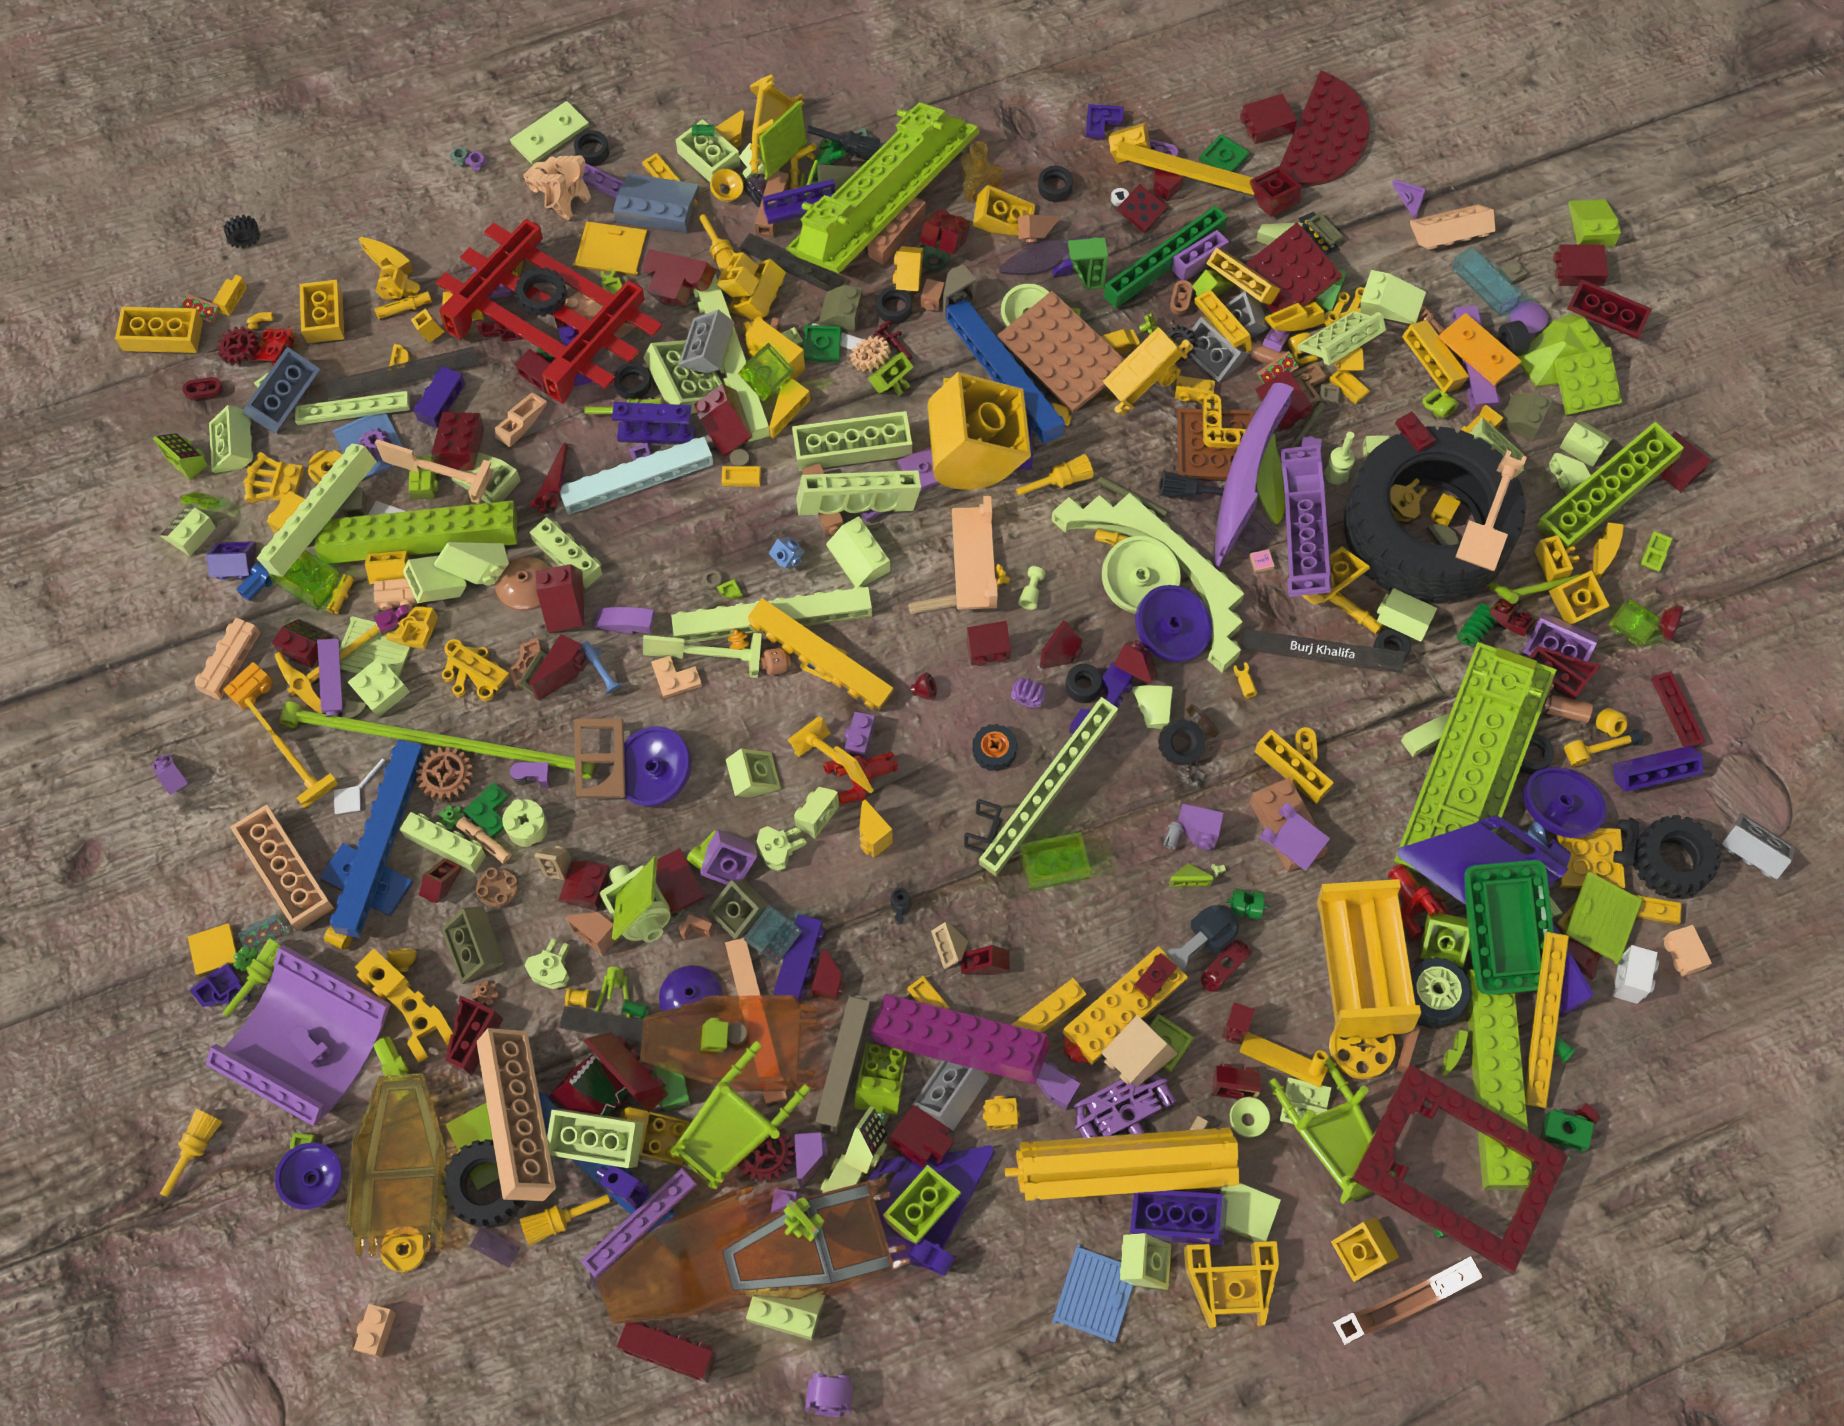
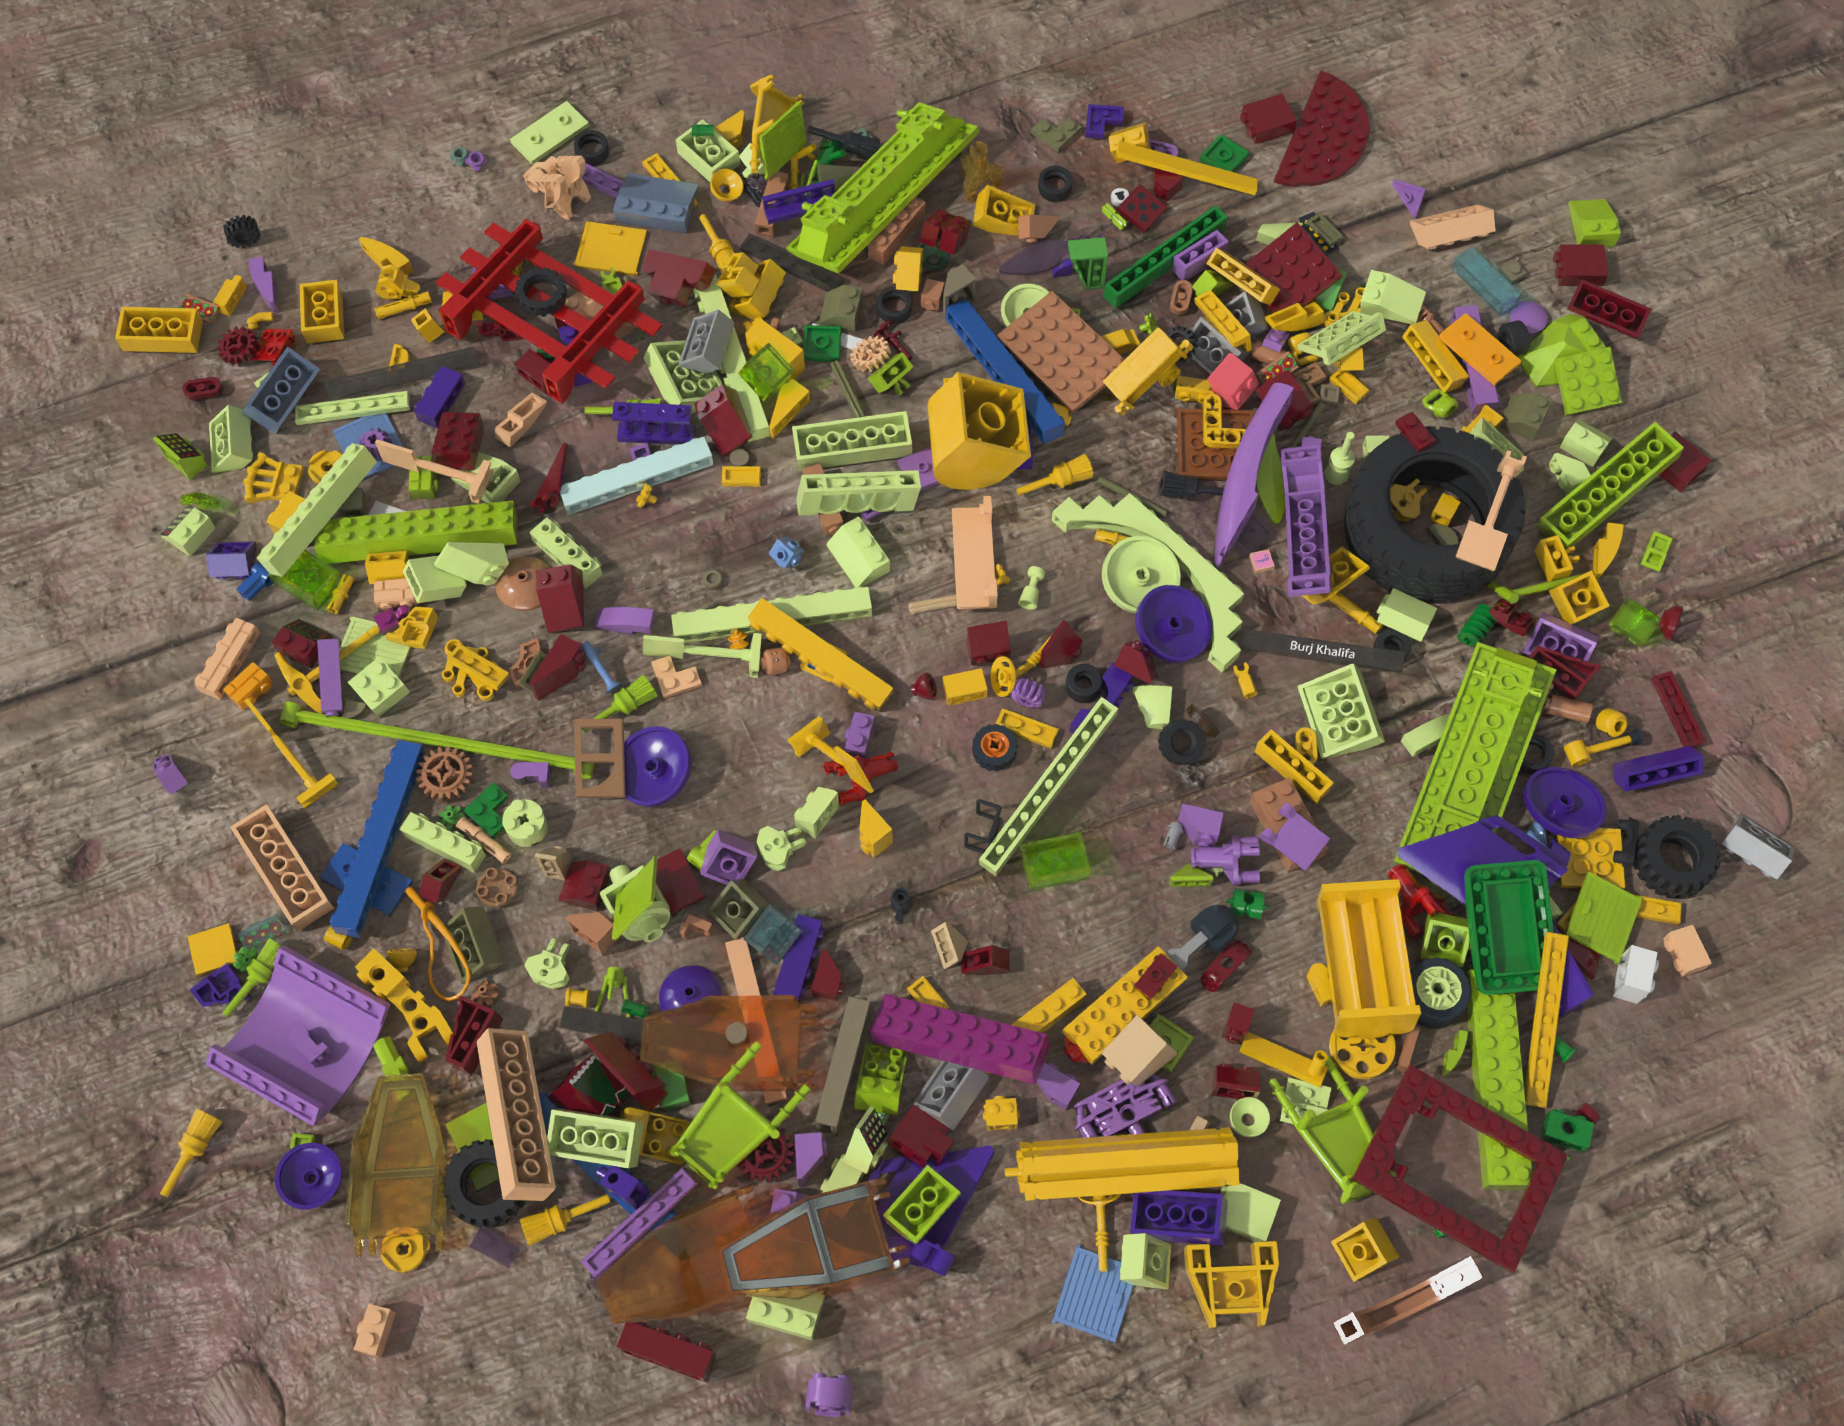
white piece [334,758,385,815] -> none
black tyre [614,363,651,400] -> none
lime brick [701,1018,728,1053] -> none
lime tile [717,579,743,600] -> none
yellowish green slope [726,749,781,798] -> none
lime hips [783,1197,824,1242] -> none
dark red slope [1250,166,1301,217] -> none
none -> medium lavender slope [248,257,279,313]
none -> light orange piece [405,887,471,1001]
none -> lime piece [582,675,658,733]
none -> yellow plant [636,483,657,508]
none -> olive axle [830,360,866,418]
none -> yellow panel [943,668,987,706]
none -> yellow dish [990,637,1051,697]
none -> yellow tile [996,708,1059,749]
none -> olive plate [1031,117,1082,152]
none -> yellow dish [1078,1194,1121,1272]
none -> lime piece [1102,203,1128,230]
none -> medium lavender wheel [1191,835,1260,885]
none -> coral slope [1207,353,1260,410]
none -> yellowish green slope [1298,663,1385,759]
none -> yellow leg [1307,963,1332,1007]

